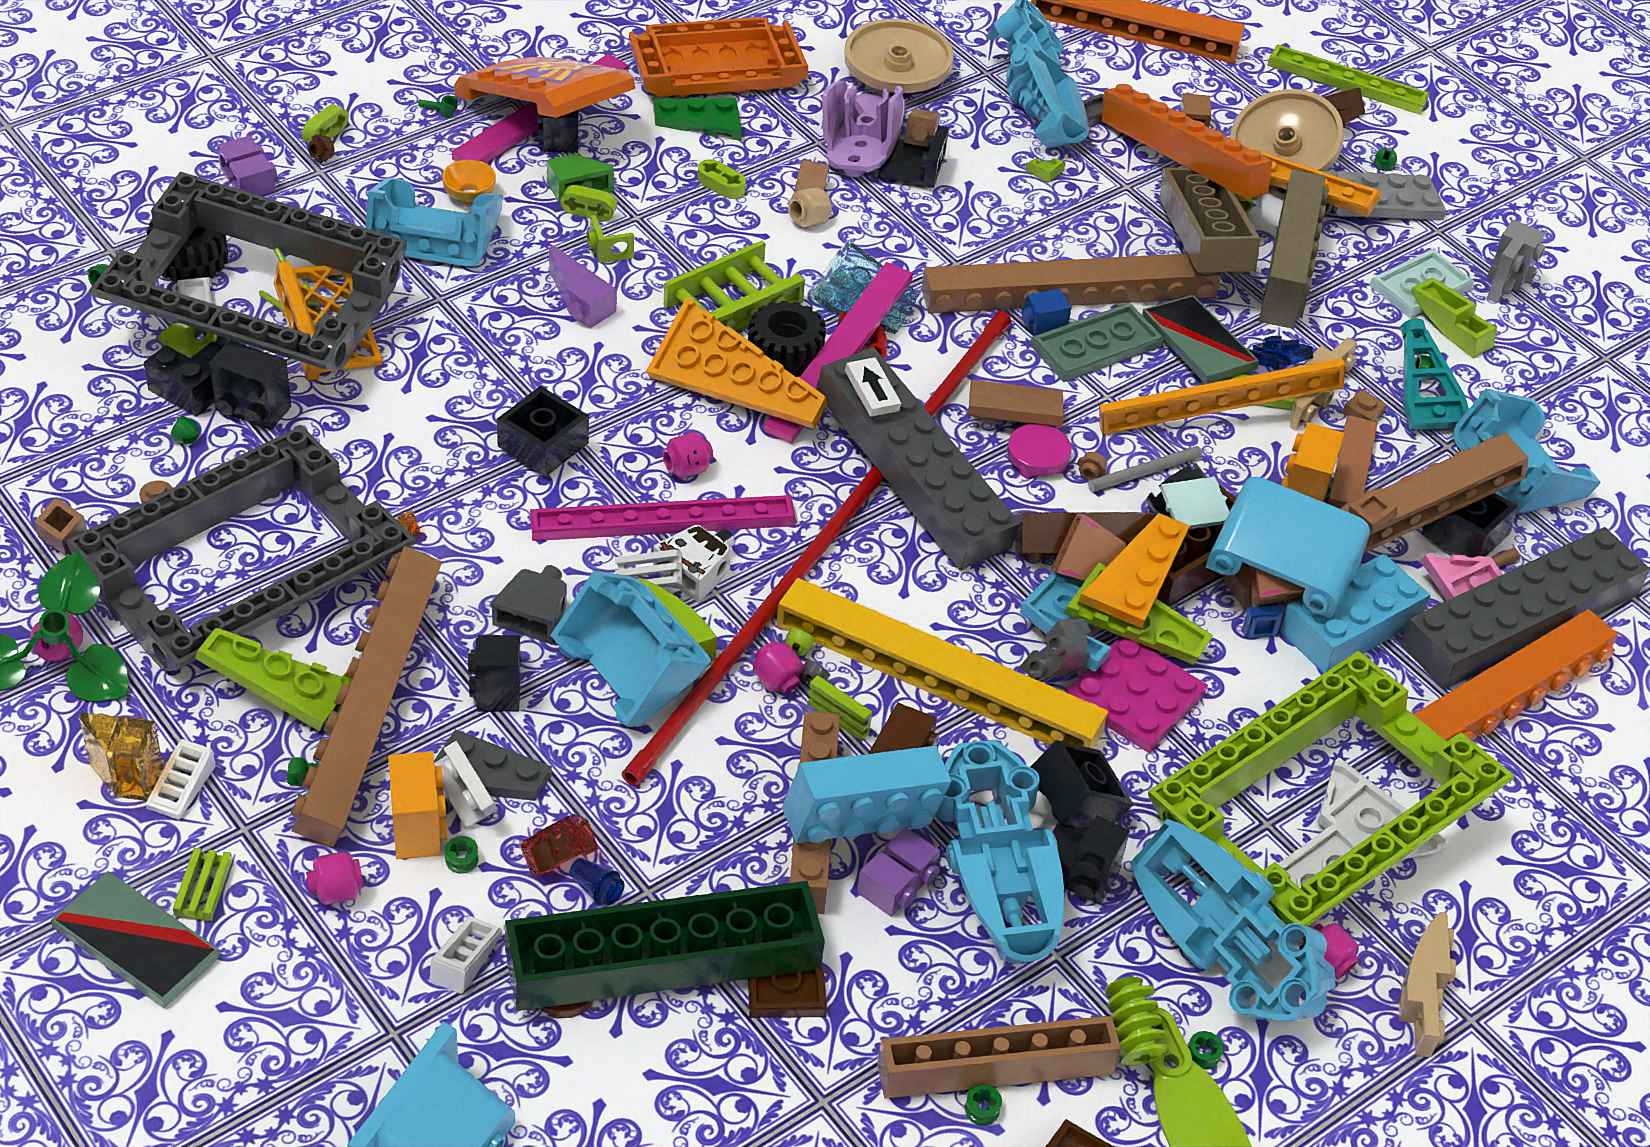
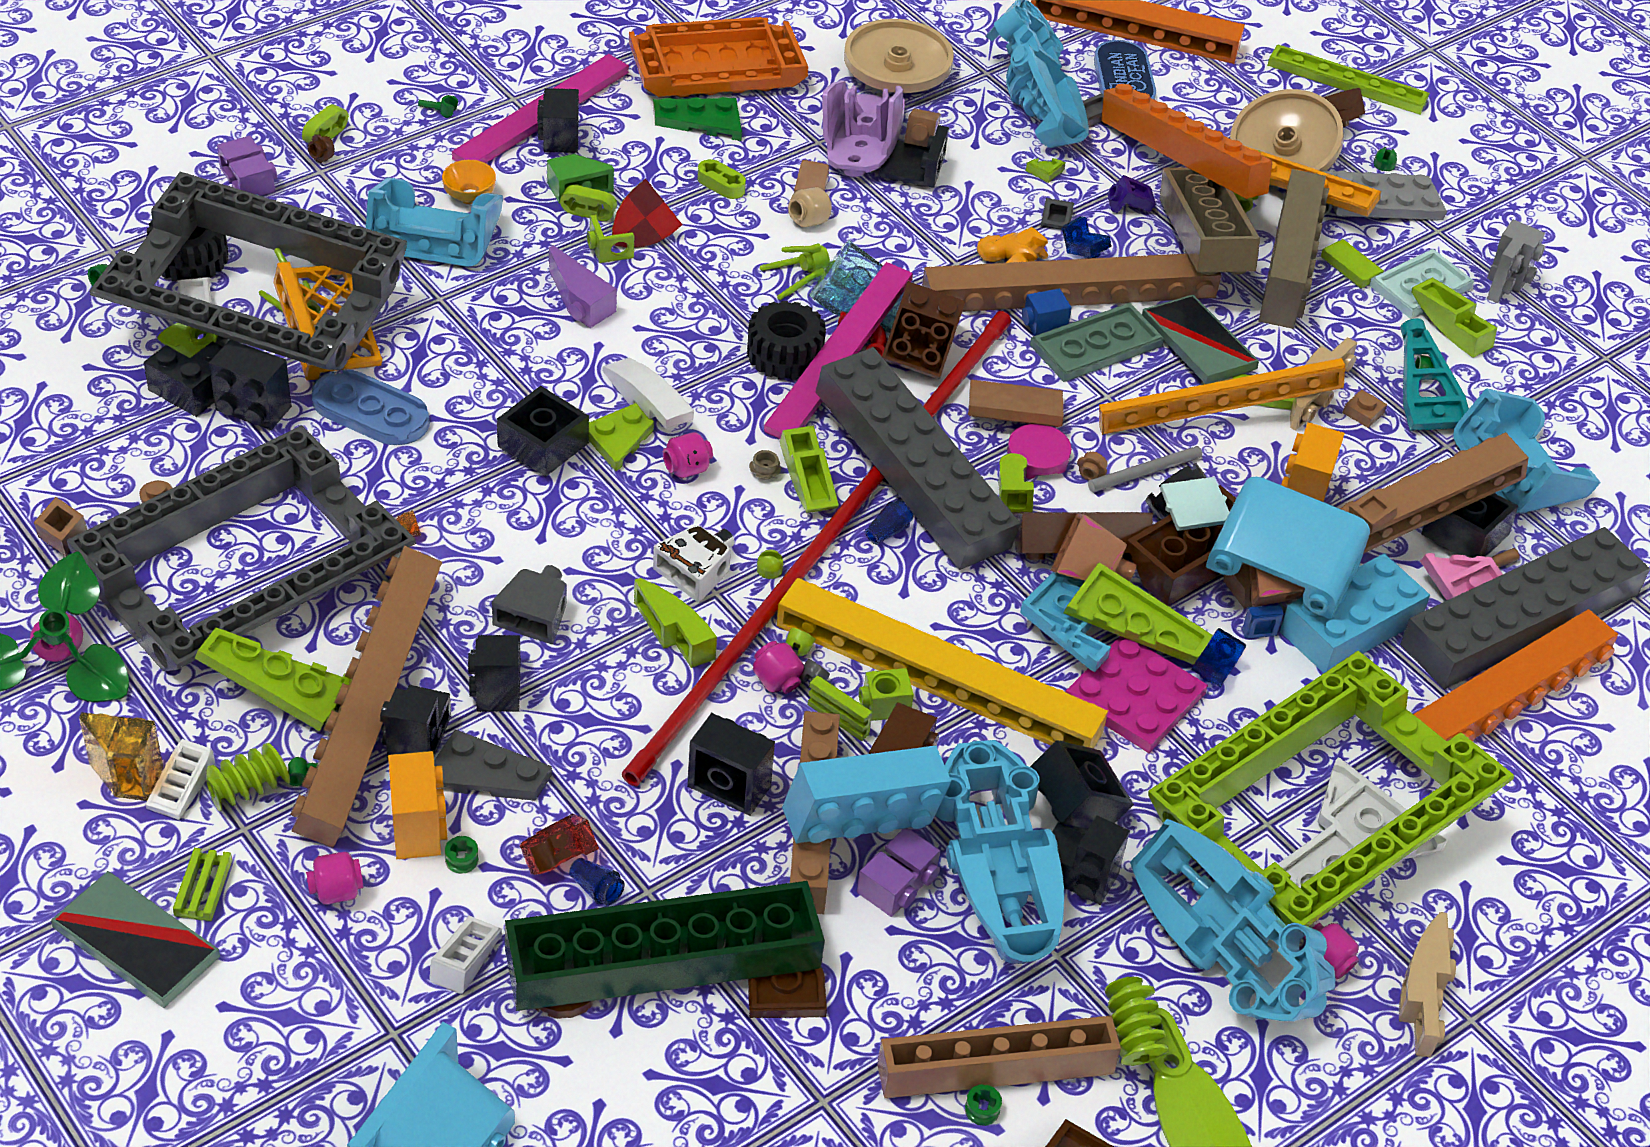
green hinge [171,416,199,444] -> none
white bracket [434,741,498,828] -> none
orange slope [453,57,636,118] -> none
dark pink tile [530,495,796,541] -> none
medium azure windscreen [550,570,711,727] -> none
white tile [615,549,682,587] -> none
light orange wing [646,296,828,429] -> none
lime fence [663,240,805,332] -> none
white tile [845,357,902,417] -> none
flat silver cylinder [1019,618,1090,678] -> none
light orange wing [1079,513,1189,628] -> none
medium nougat brick [1179,93,1212,128] -> none
green bush [1188,1031,1224,1070] -> none
clear blue plate [1247,335,1313,369] -> none
nougat tile [1328,415,1378,508] -> none
none -> lime piece [206,743,290,811]
none -> medium blue tile [312,370,430,445]
none -> black brick [380,685,451,759]
none -> lime wing [589,403,654,471]
none -> white slope [602,357,694,429]
none -> shield [612,178,683,248]
none -> black brick [687,712,775,816]
none -> dark tan plate [749,450,781,480]
none -> lime hinge [757,549,784,579]
none -> lime plant [760,243,830,300]
none -> lime slope [779,426,839,513]
none -> lime brick [859,668,914,721]
none -> clear blue cone [865,500,913,545]
none -> reddish brown slope [882,281,965,379]
none -> light orange animal [976,227,1048,263]
none -> lime leg [998,453,1034,512]
none -> dark grey slope [1041,198,1074,231]
none -> clear blue bracket [1062,216,1112,259]
none -> tile [1094,40,1156,100]
none -> dark purple bracket [1108,175,1156,214]
none -> clear blue bracket [1191,628,1247,688]
none -> lime tile [1320,239,1384,289]

